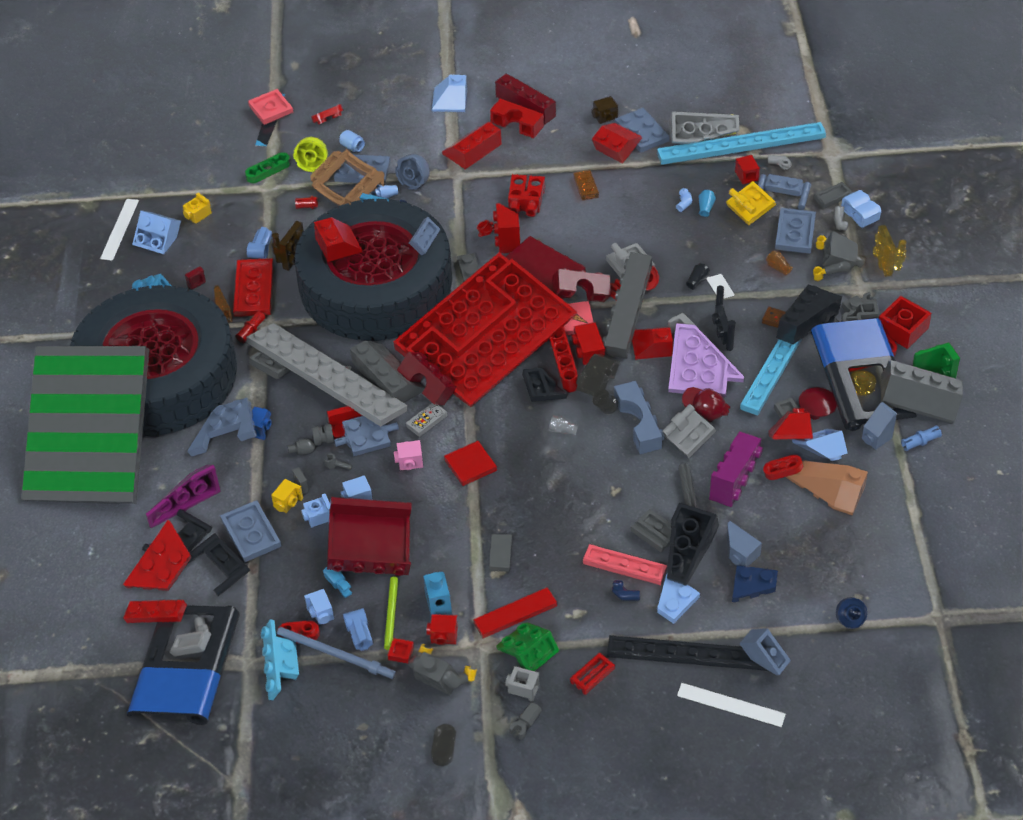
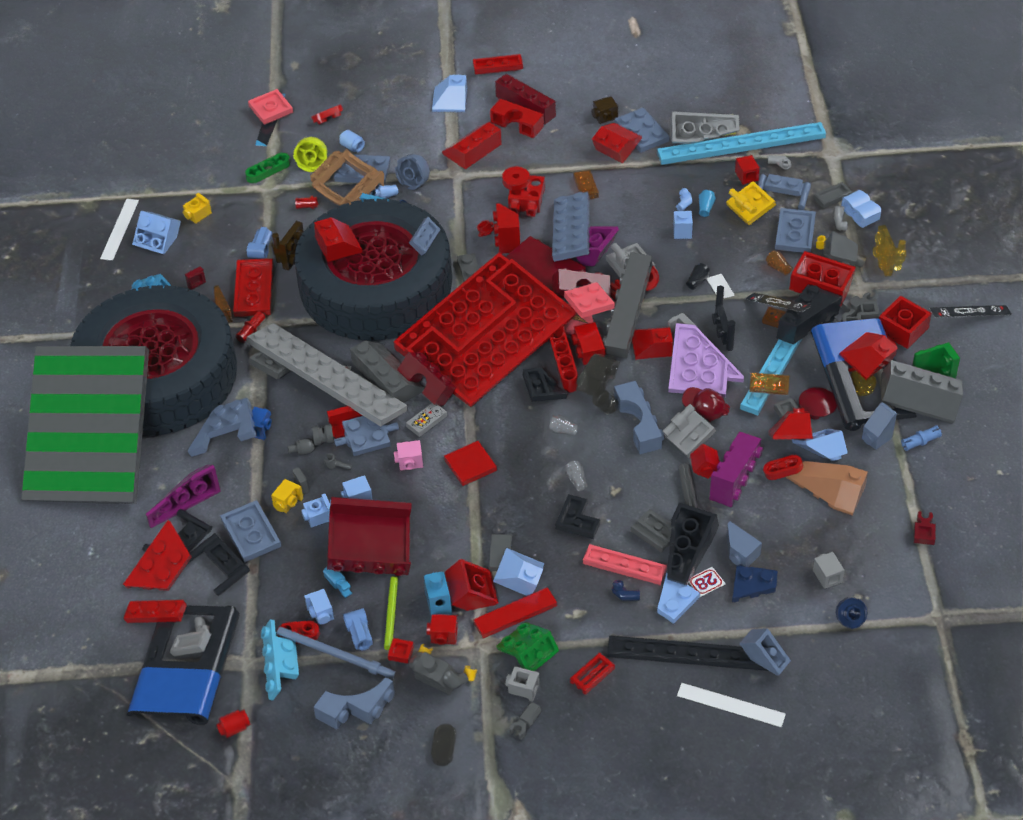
none -> red brick [216,709,250,738]
none -> sand blue arch [313,677,395,729]
none -> red slope [444,559,498,611]
none -> red plate [473,54,523,75]
none -> light blue slope [493,548,544,596]
none -> red piece [502,166,530,191]
none -> sand blue plate [552,192,590,262]
none -> black plate [555,494,600,539]
none -> coral plate [564,282,615,318]
none -> clear cone [564,461,588,491]
none -> magenta slope [577,226,619,266]
none -> light blue brick [673,211,693,239]
none -> sticker [689,567,726,597]
none -> red brick [690,443,720,479]
none -> black sticker [745,293,812,312]
none -> clear orange plate [749,373,790,395]
none -> red slope [789,251,856,306]
none -> light grey brick [813,552,845,589]
none -> red slope [839,332,898,380]
none -> dark red plate [914,511,936,545]
none -> black sticker [929,305,1012,317]

